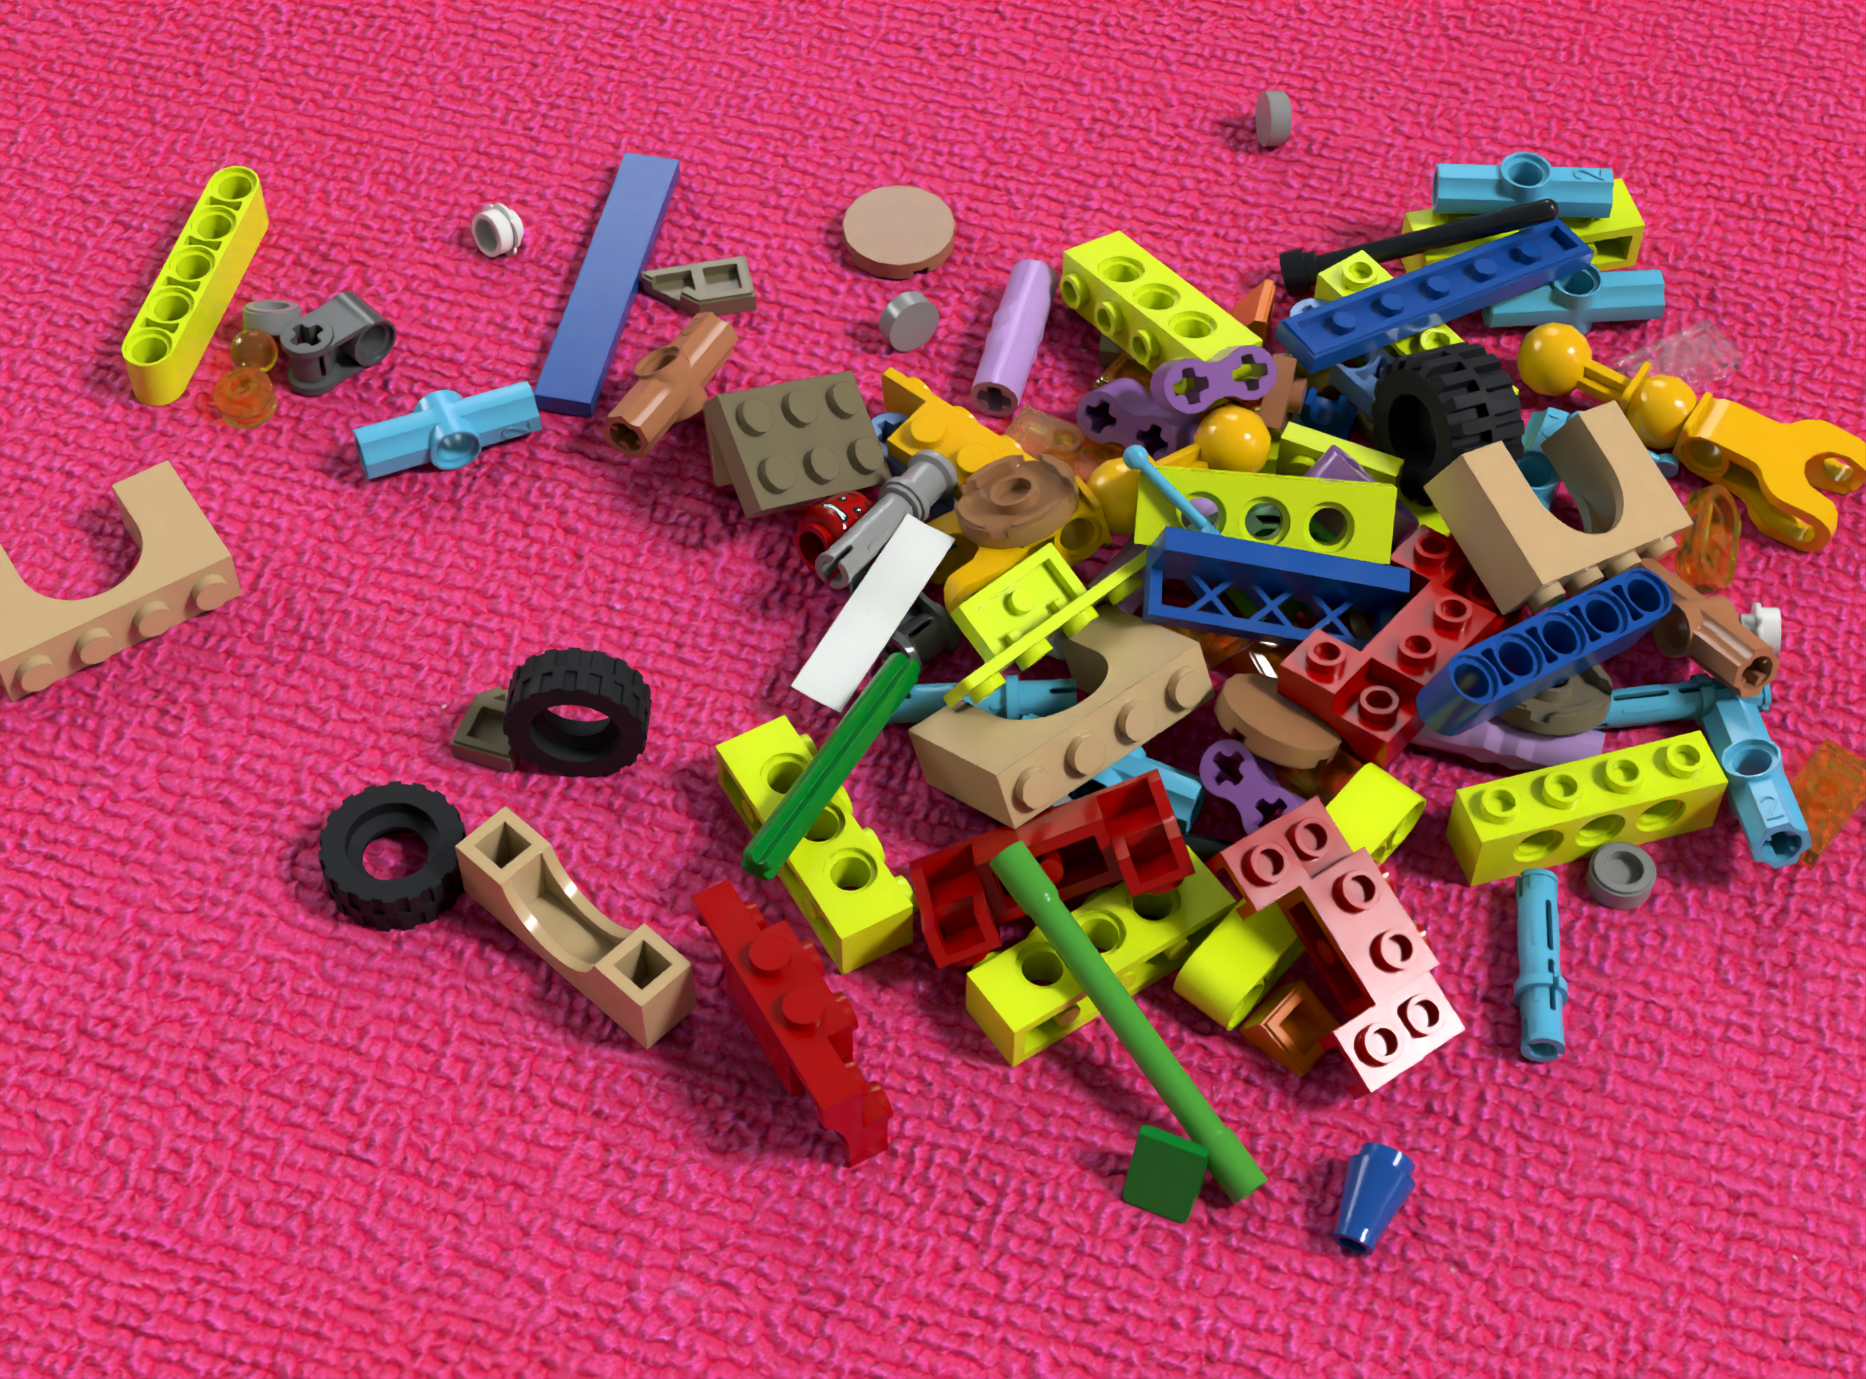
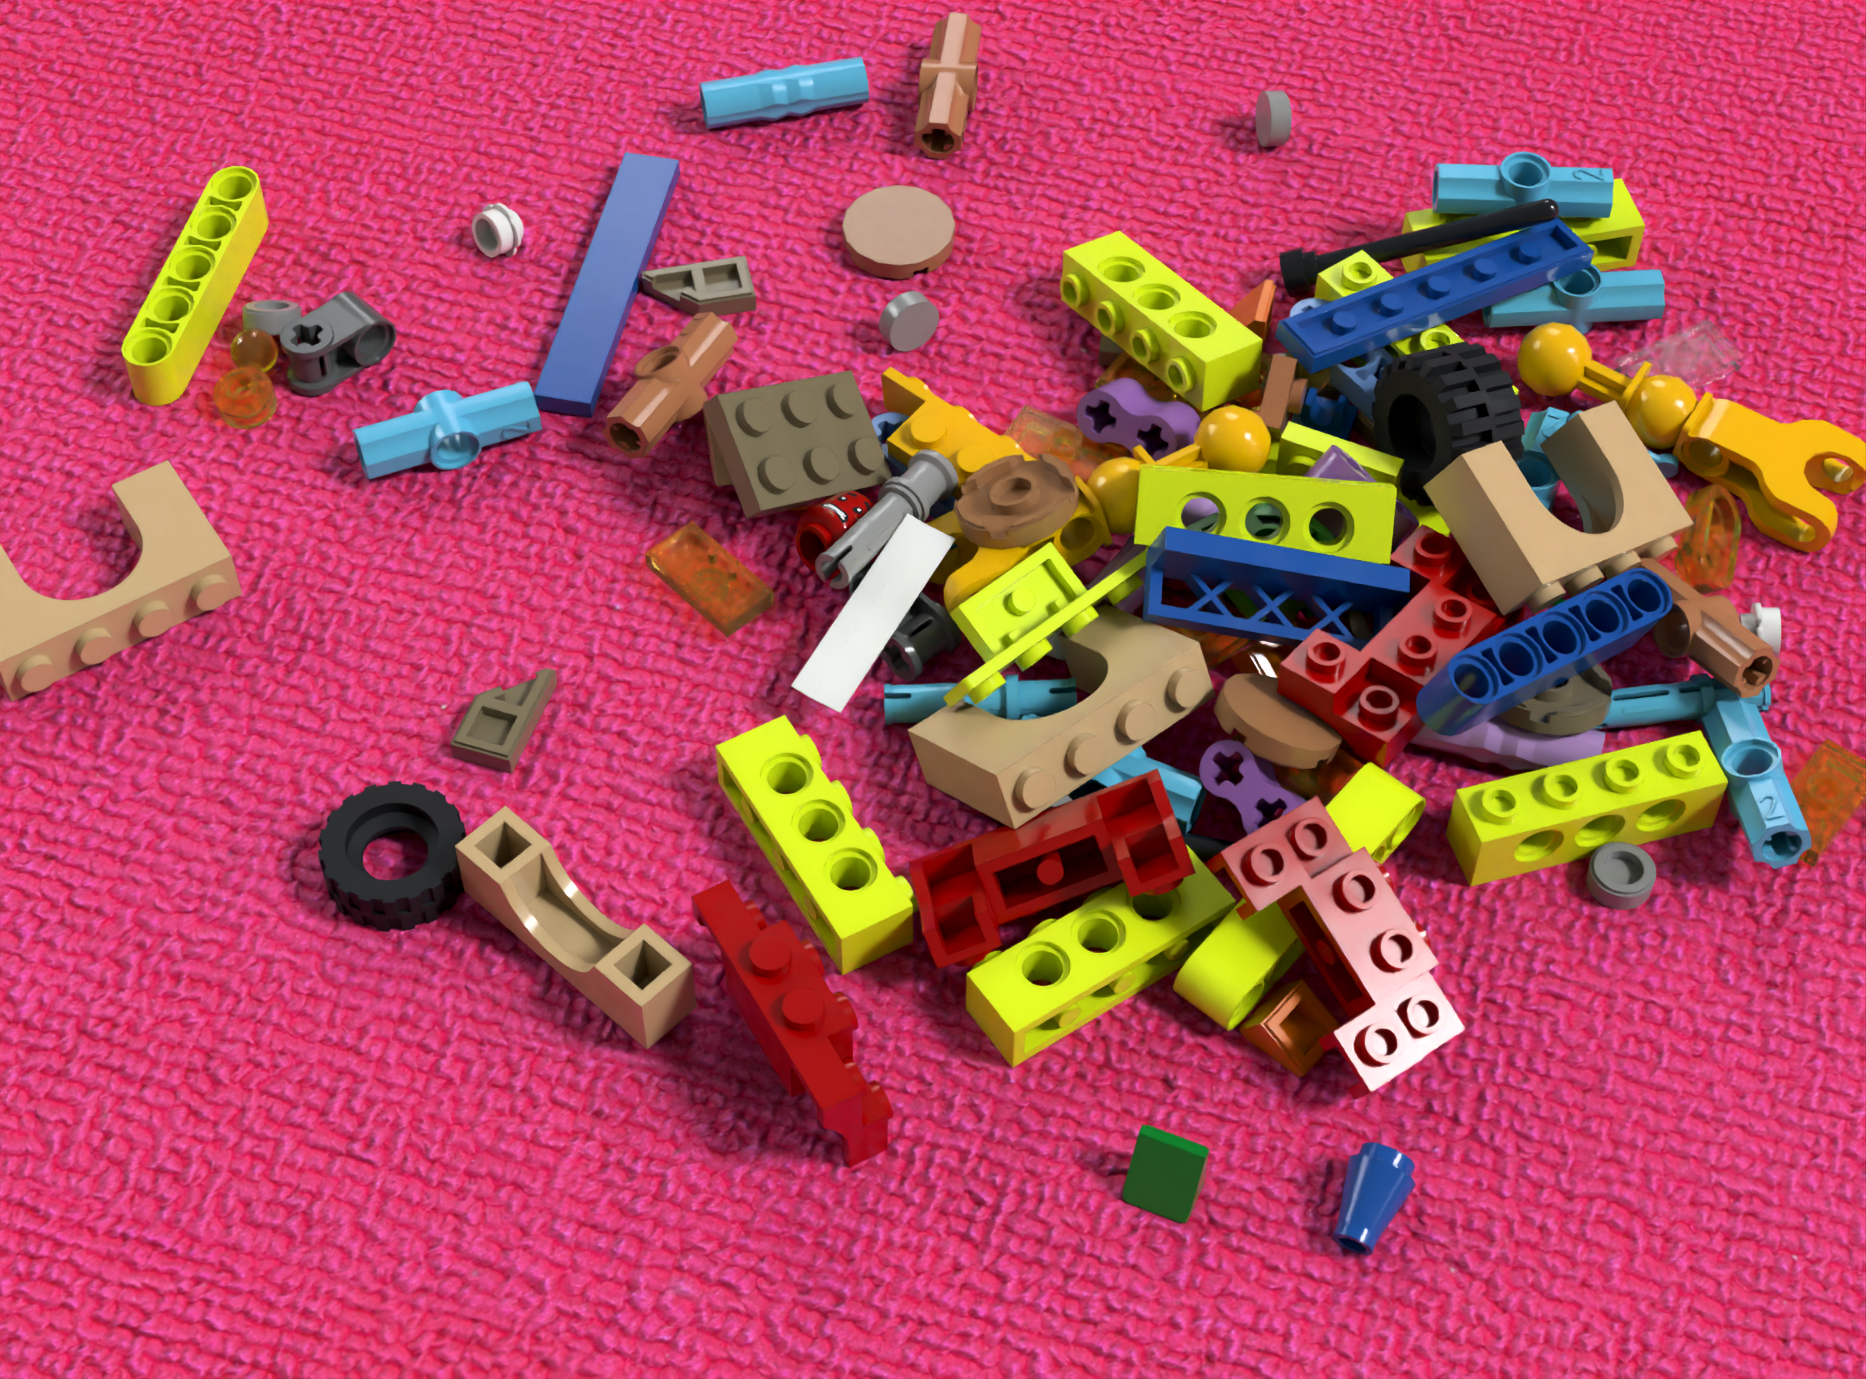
black tyre [503,647,652,778] -> none
green axle [741,652,920,882] -> none
lavender axle [970,259,1058,417] -> none
bright green piece [989,841,1269,1205] -> none
medium azure hinge [1123,444,1223,536] -> none
medium lavender axle [1150,345,1277,414] -> none
medium azure pin [1513,868,1568,1062] -> none
none -> plate [645,521,774,638]
none -> medium azure axle [699,56,869,129]
none -> nougat piece [914,13,981,159]

